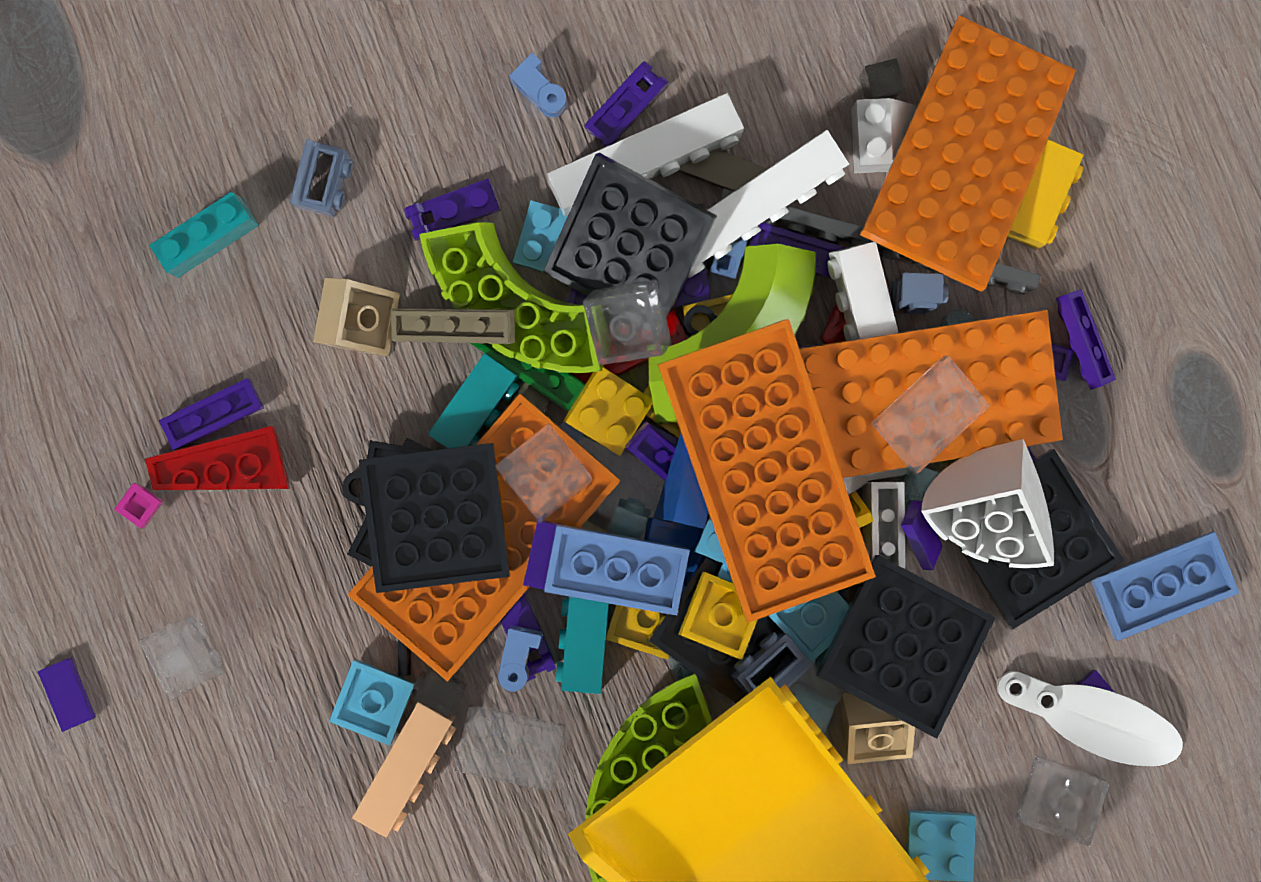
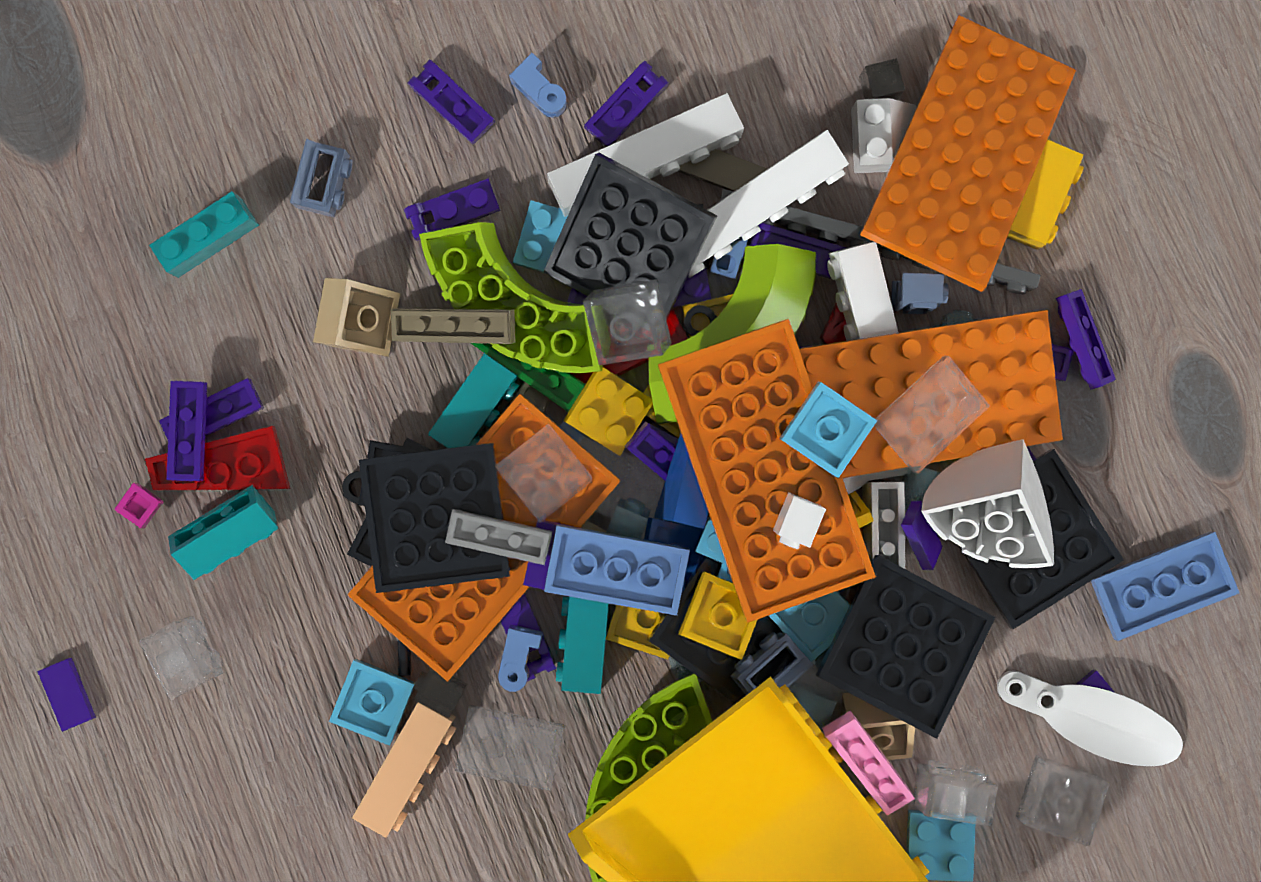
none -> dark purple plate [167,381,207,481]
none -> teal brick [168,485,279,580]
none -> dark purple plate [407,59,495,145]
none -> light grey tile [445,509,552,565]
none -> white brick [773,492,826,549]
none -> medium azure plate [779,381,877,478]
none -> bright pink plate [822,710,915,816]
none -> clear brick [912,760,998,826]

